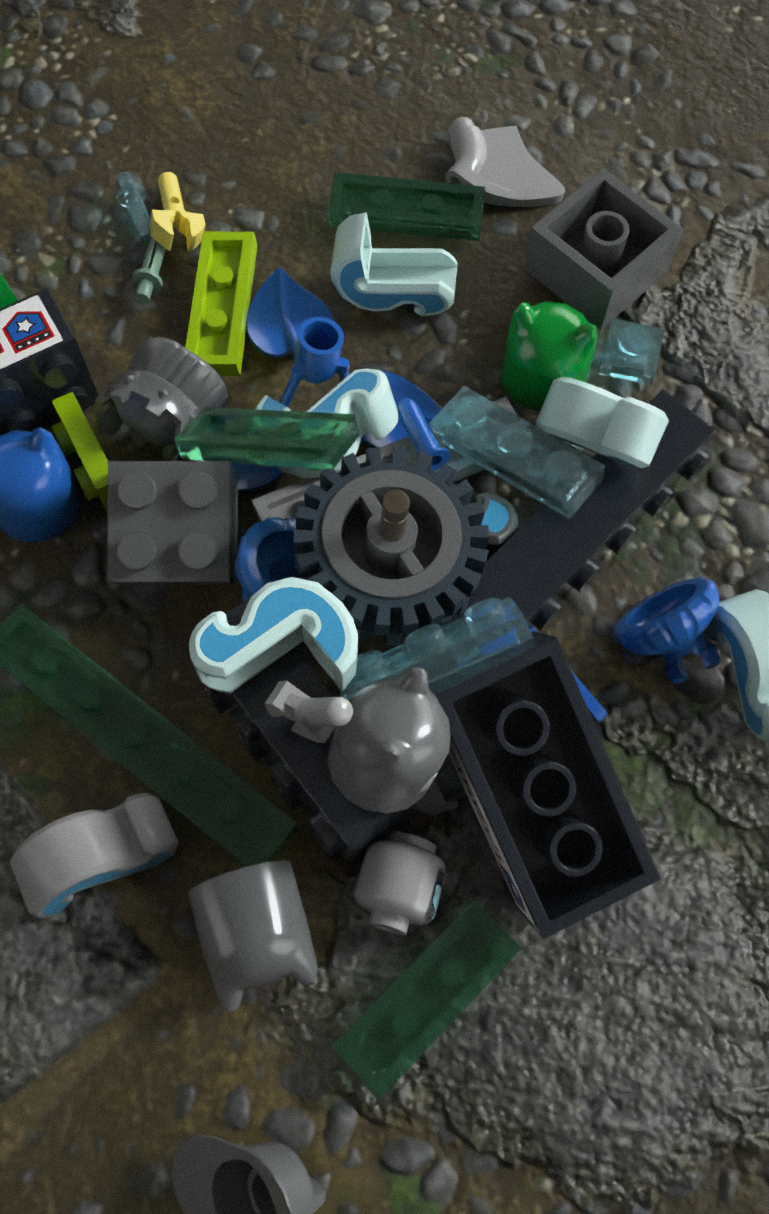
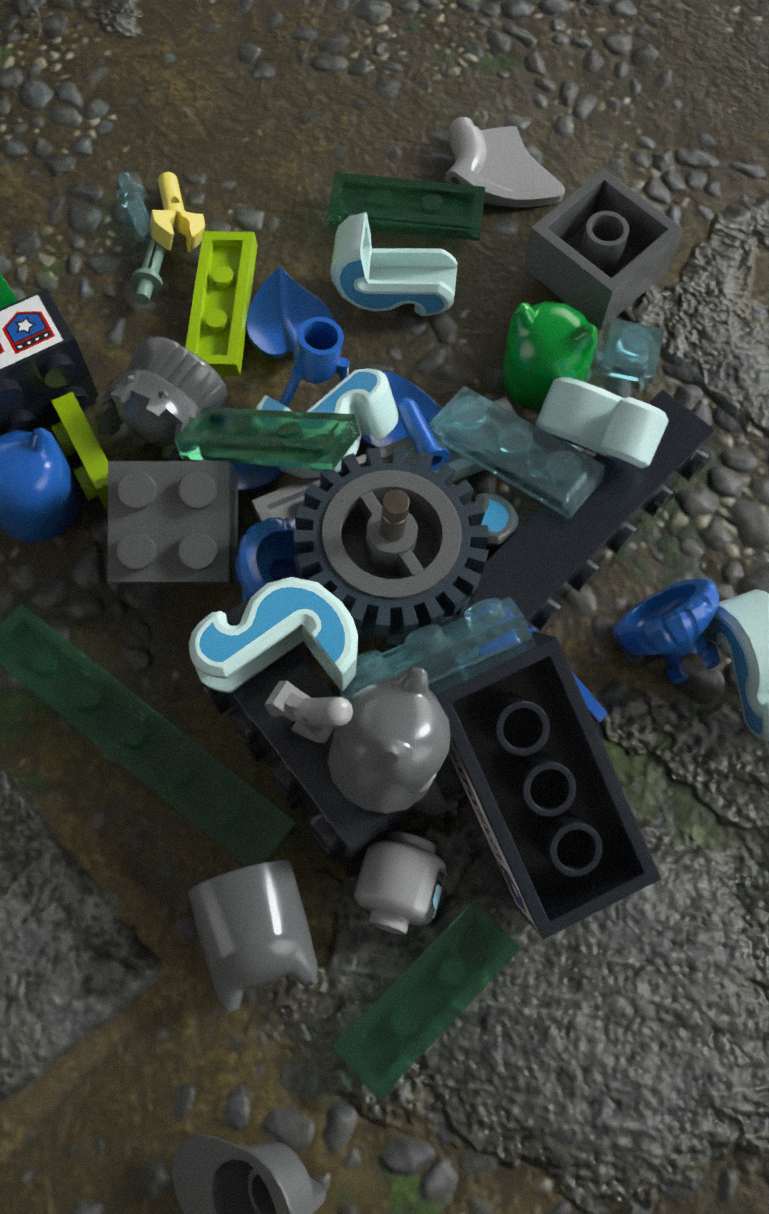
light grey animal [10,793,179,918] -> none

